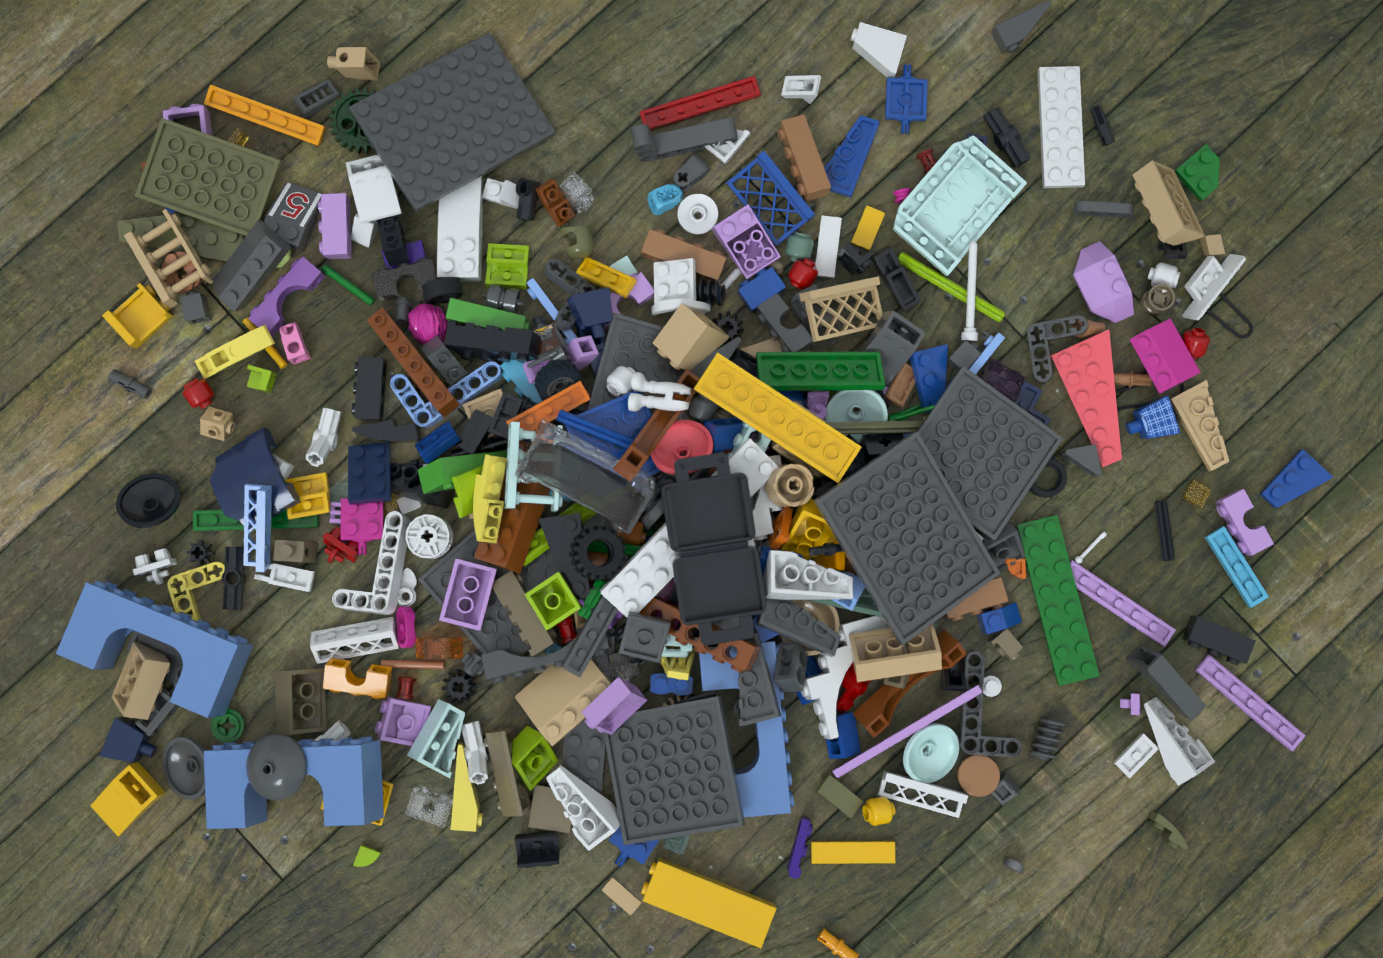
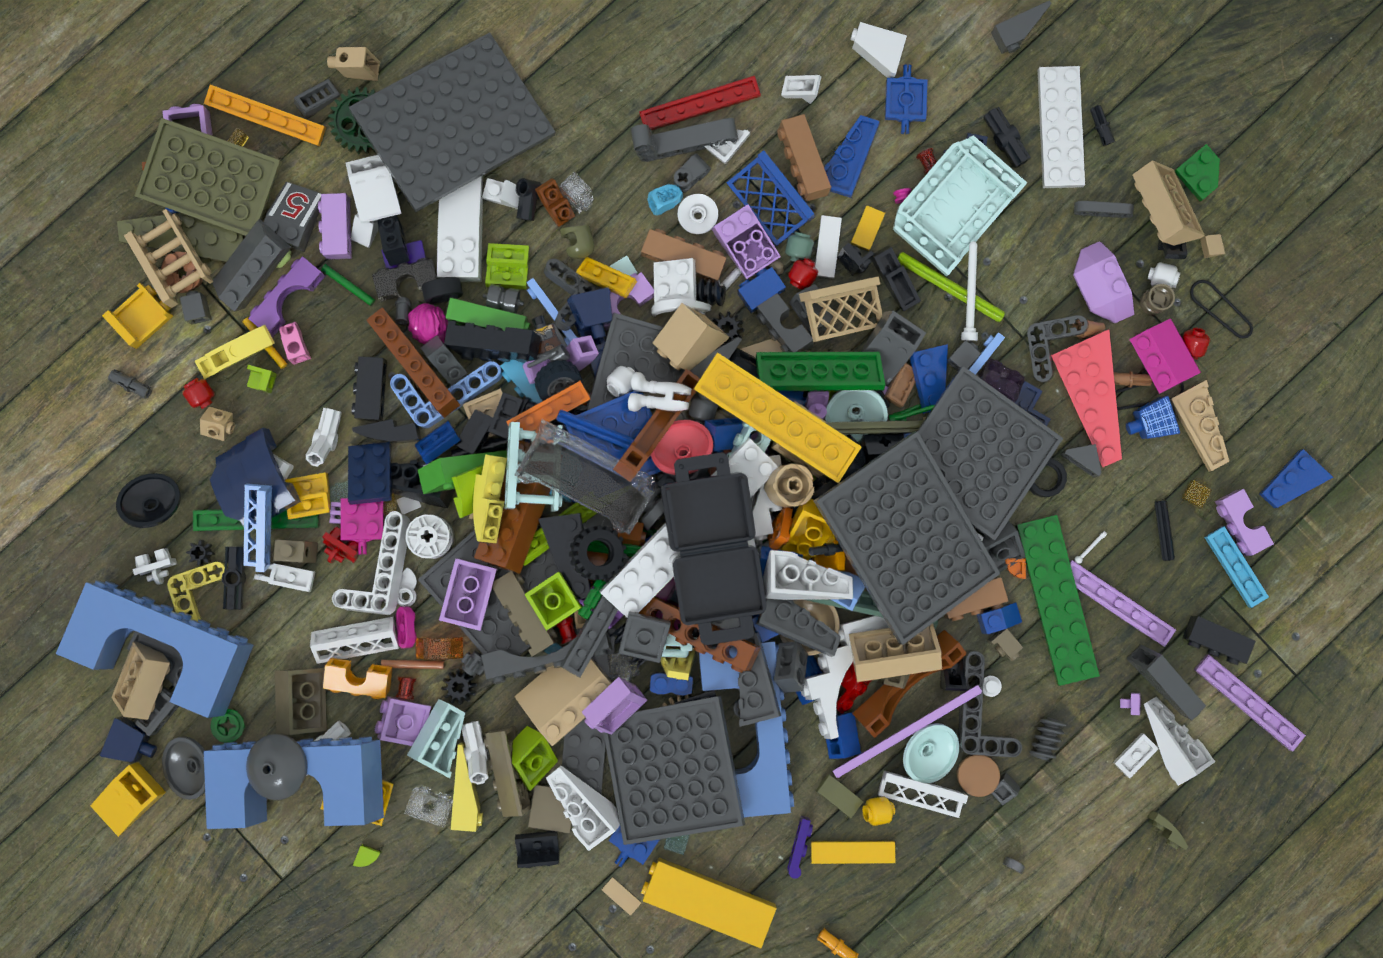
white bracket [1182,254,1246,320] -> none

